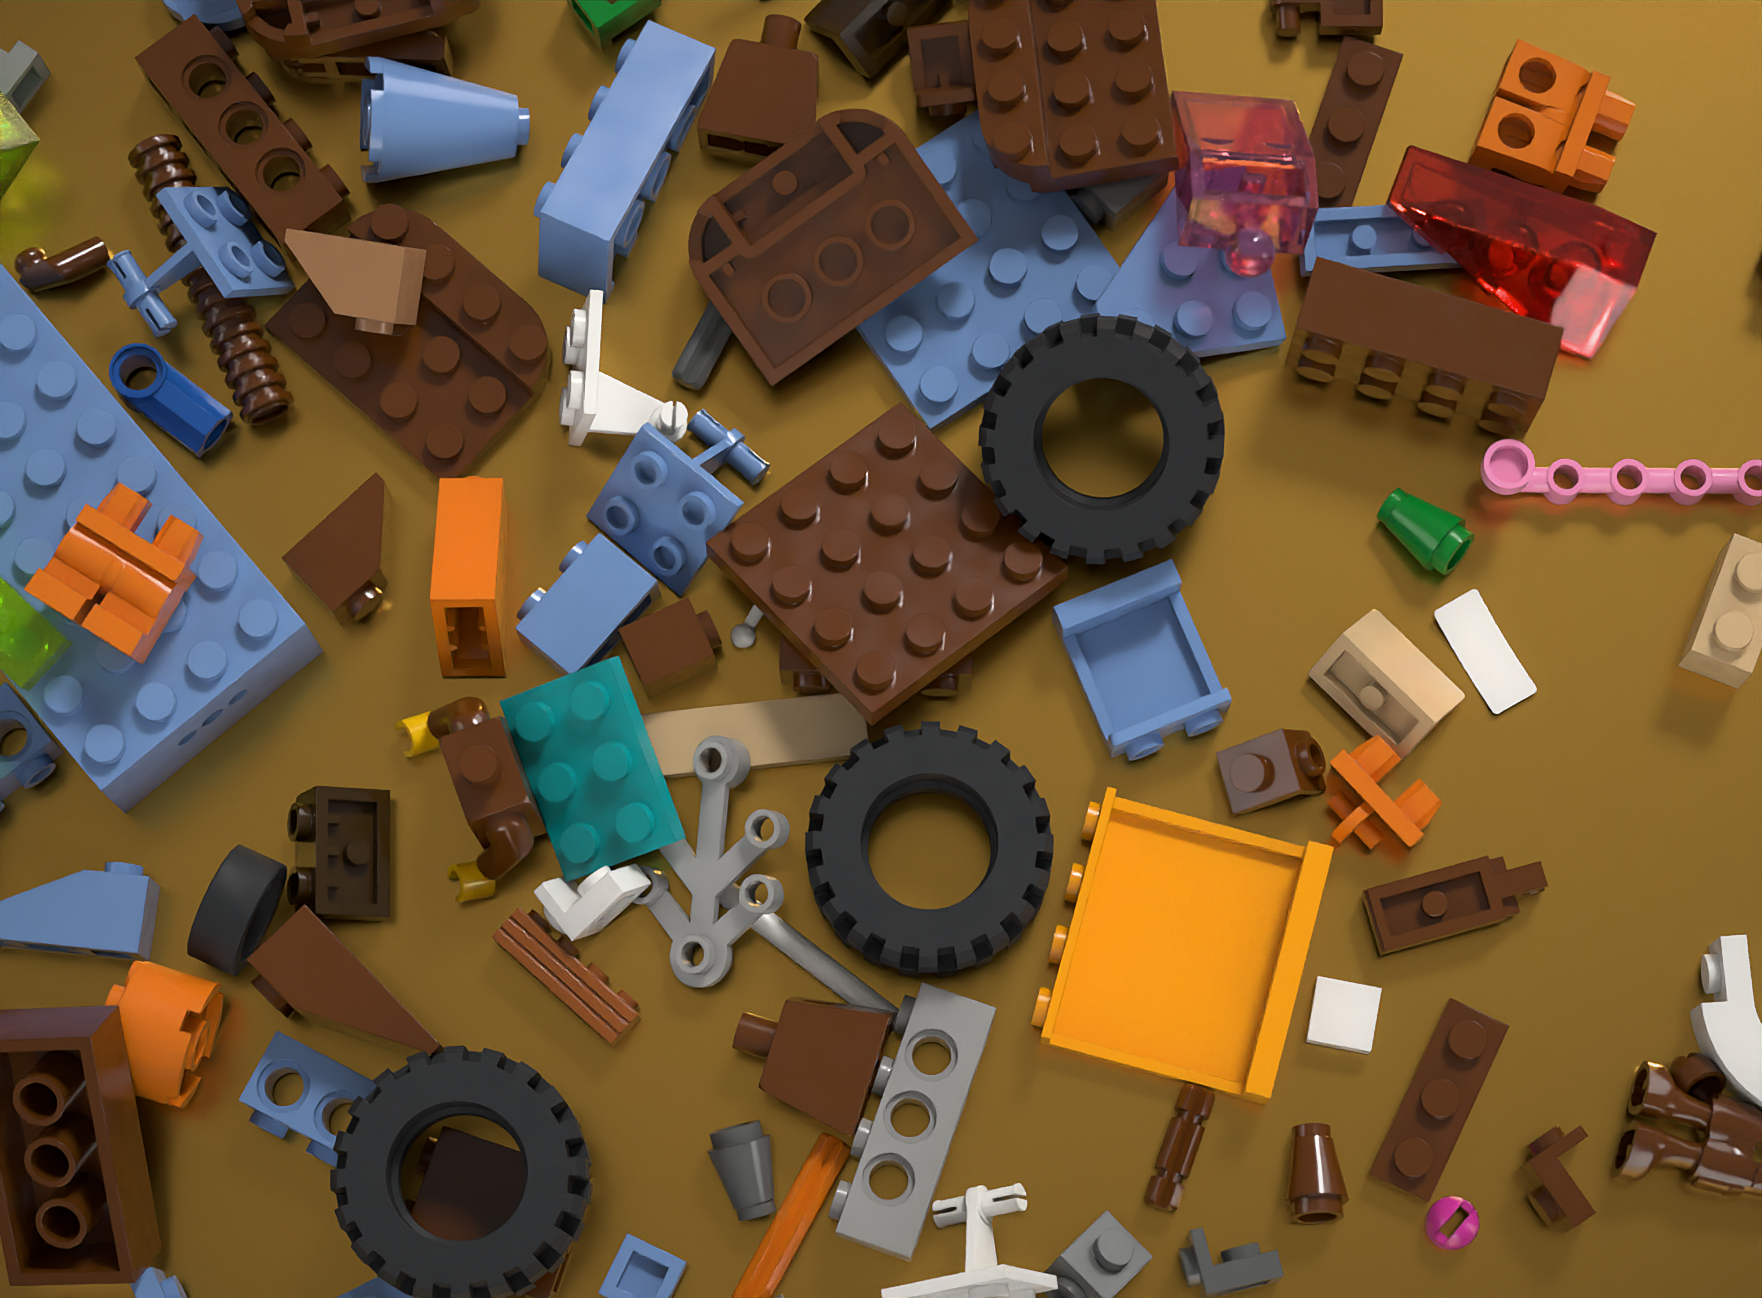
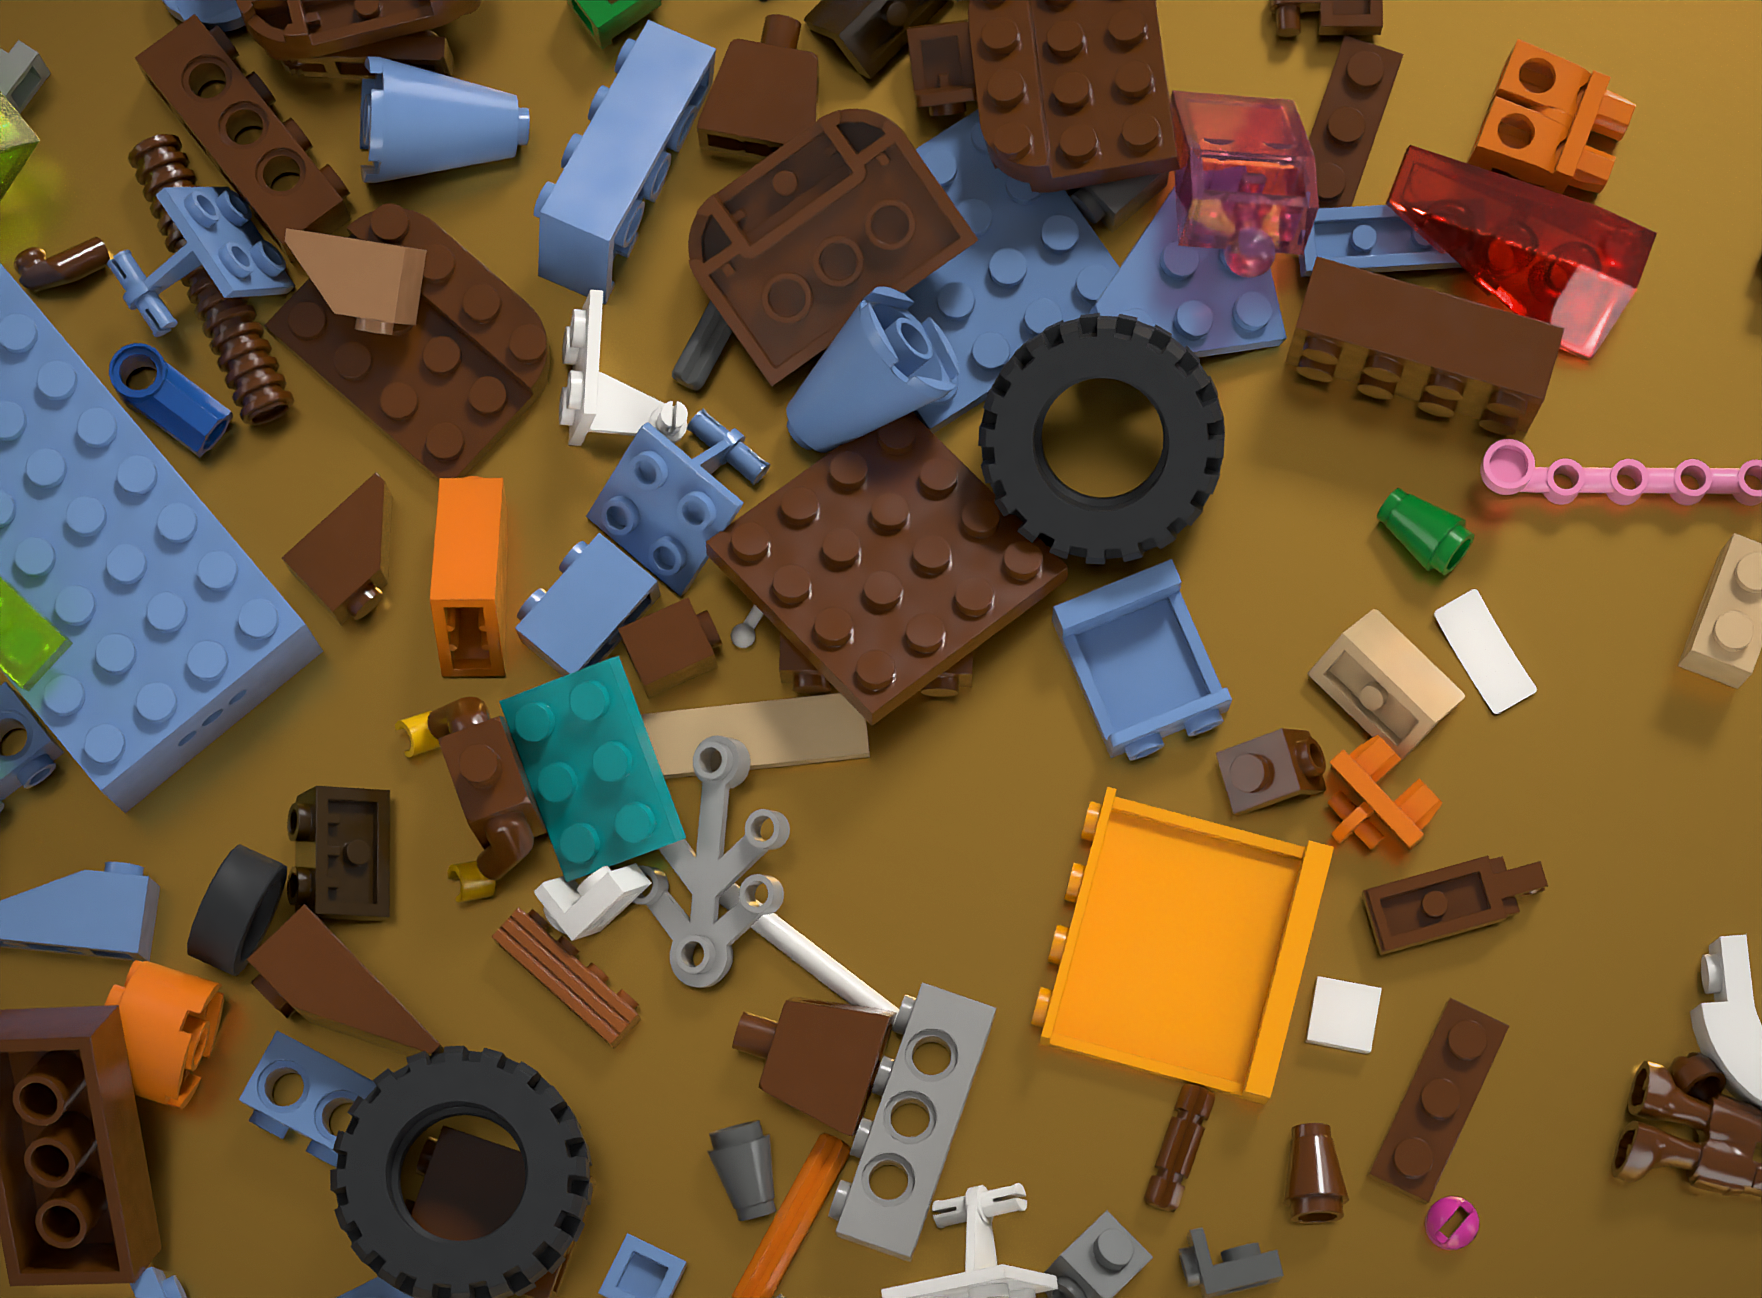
orange hips [24,482,204,665] -> none
black tyre [805,721,1054,978] -> none
reddish brown bracket [1519,1124,1596,1233] -> none
none -> medium blue cone [786,286,959,453]

